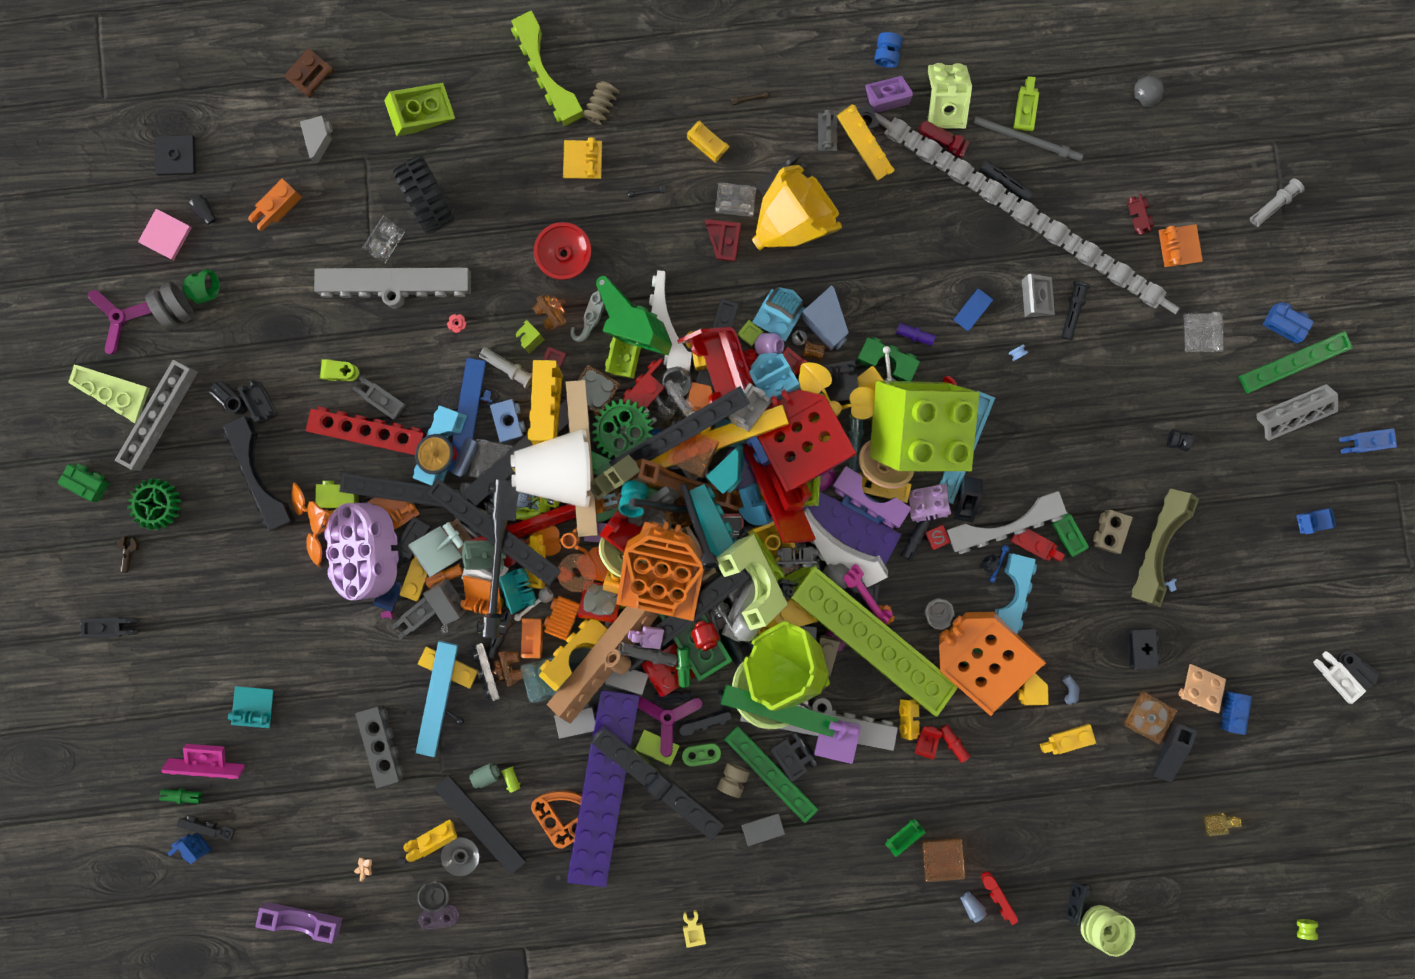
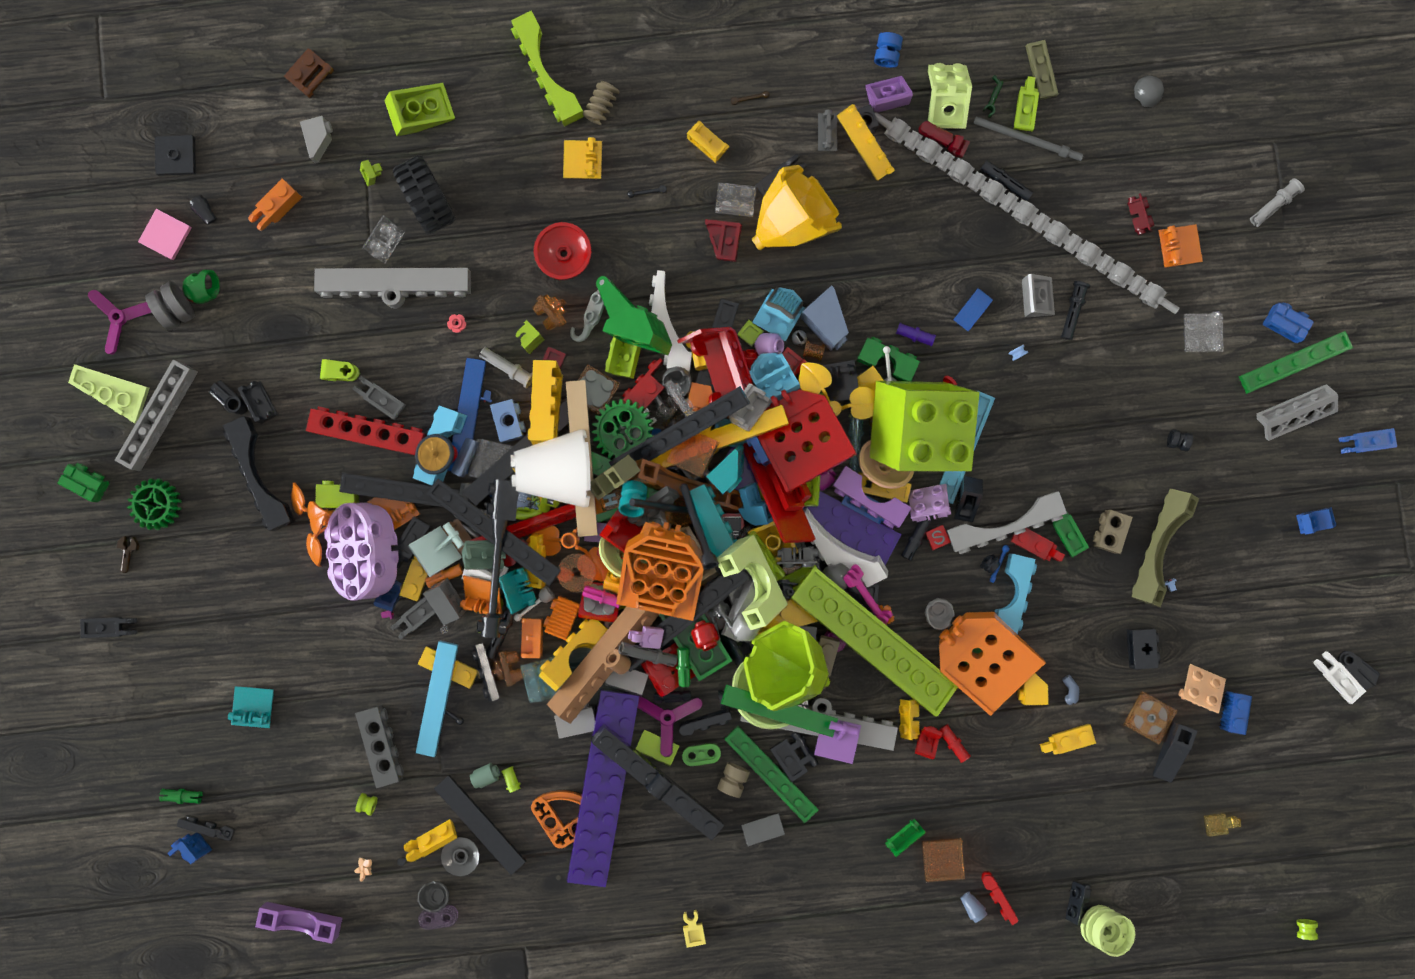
dark pink bracket [162,744,245,779] -> none
none -> lime wheel [356,793,378,816]
none -> lime tile [360,160,382,186]
none -> dark pink axle [583,586,619,608]
none -> dark green piece [983,75,1003,118]
none -> olive tile [1025,40,1059,100]

